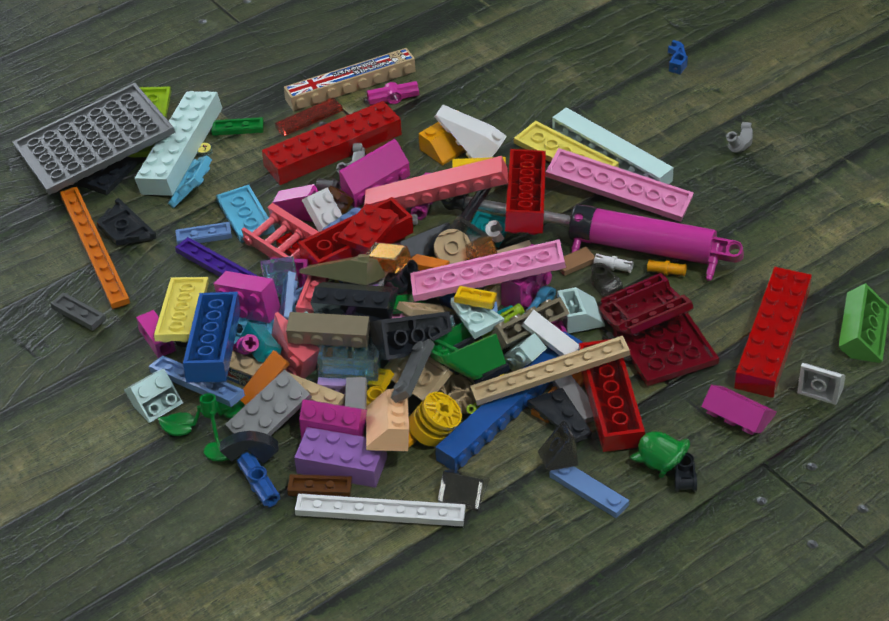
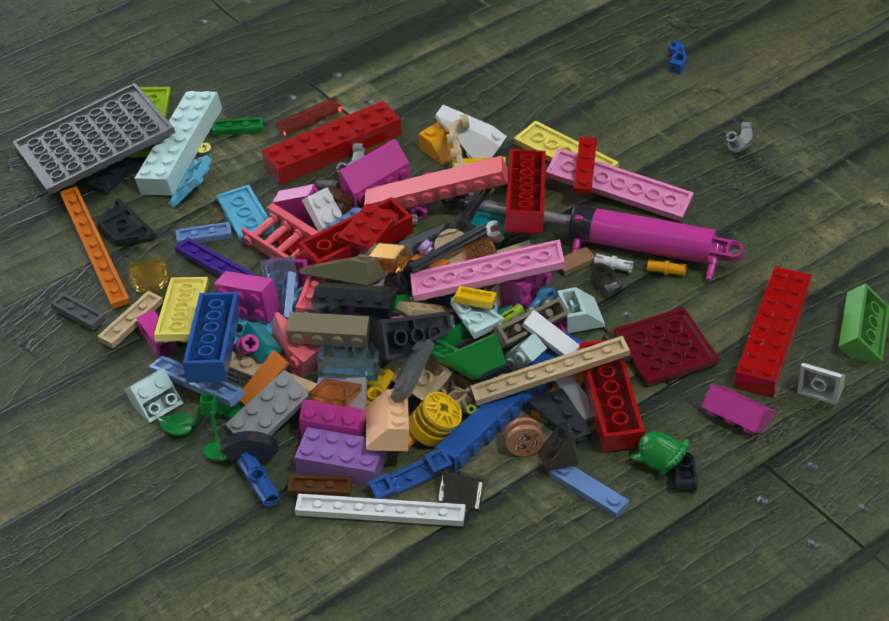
tan brick [284,48,416,111] -> none
dark pink piece [367,81,419,105] -> none
light aqua brick [552,108,674,184] -> none
dark red wedge [599,273,694,335] -> none
none -> tan plate [97,291,163,349]
none -> clear yellow slope [128,256,168,293]
none -> clear orange tile [308,378,362,406]
none -> blue slope [368,447,453,499]
none -> black axle [408,225,488,273]
none -> lavender plate [417,239,434,256]
none -> tan bar [446,114,488,200]
none -> nougat head [504,417,544,457]
none -> red plate [573,136,597,195]

